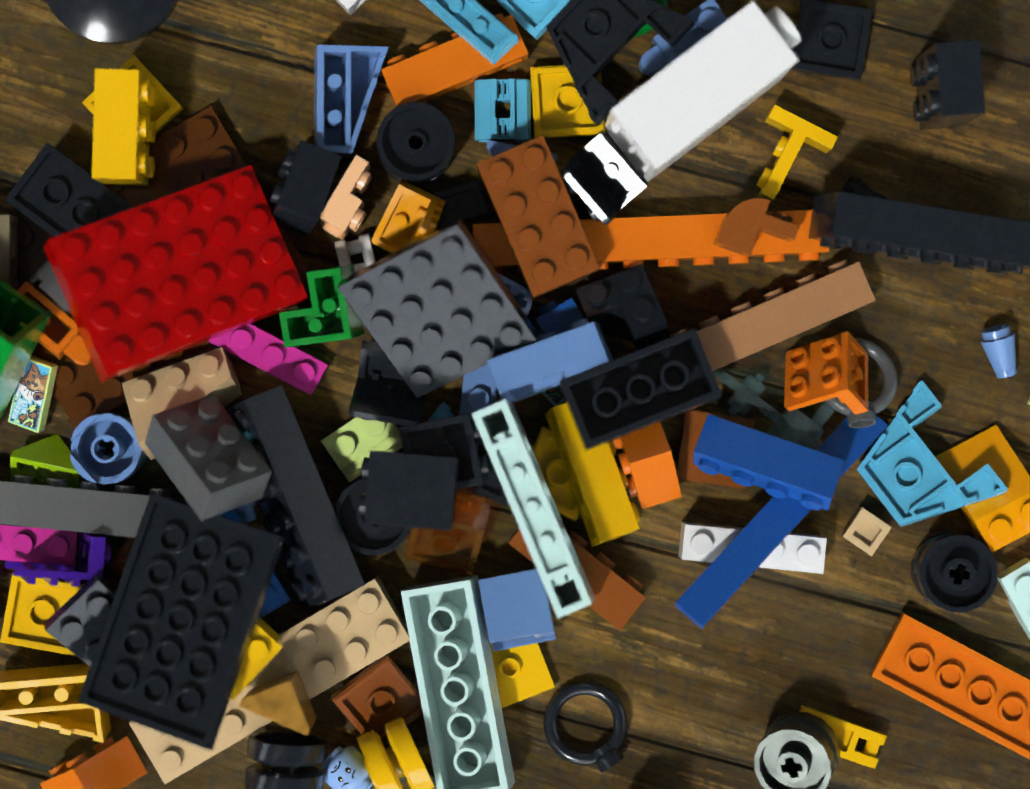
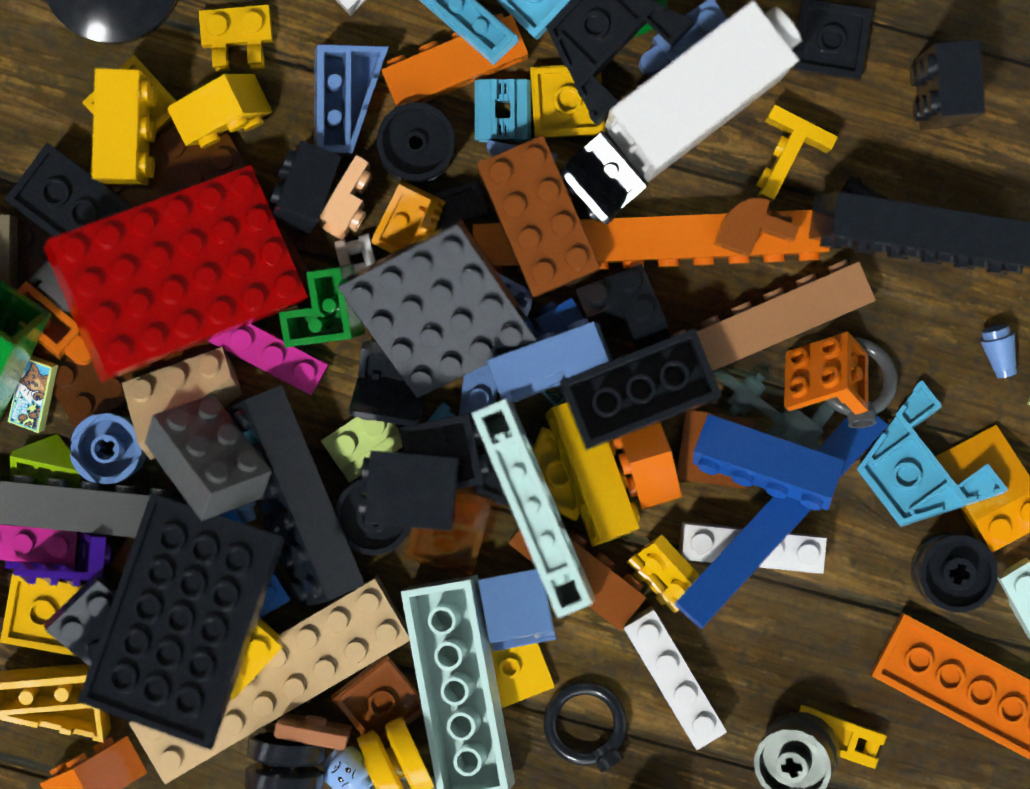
pearl gold slope [239,670,316,735] -> none
tan plate [841,507,892,556] -> none
none -> yellow brick [167,74,273,149]
none -> yellow plate [199,5,273,73]
none -> nougat plate [274,713,353,751]
none -> white arch [623,606,727,750]
none -> yellow plate [626,534,700,613]

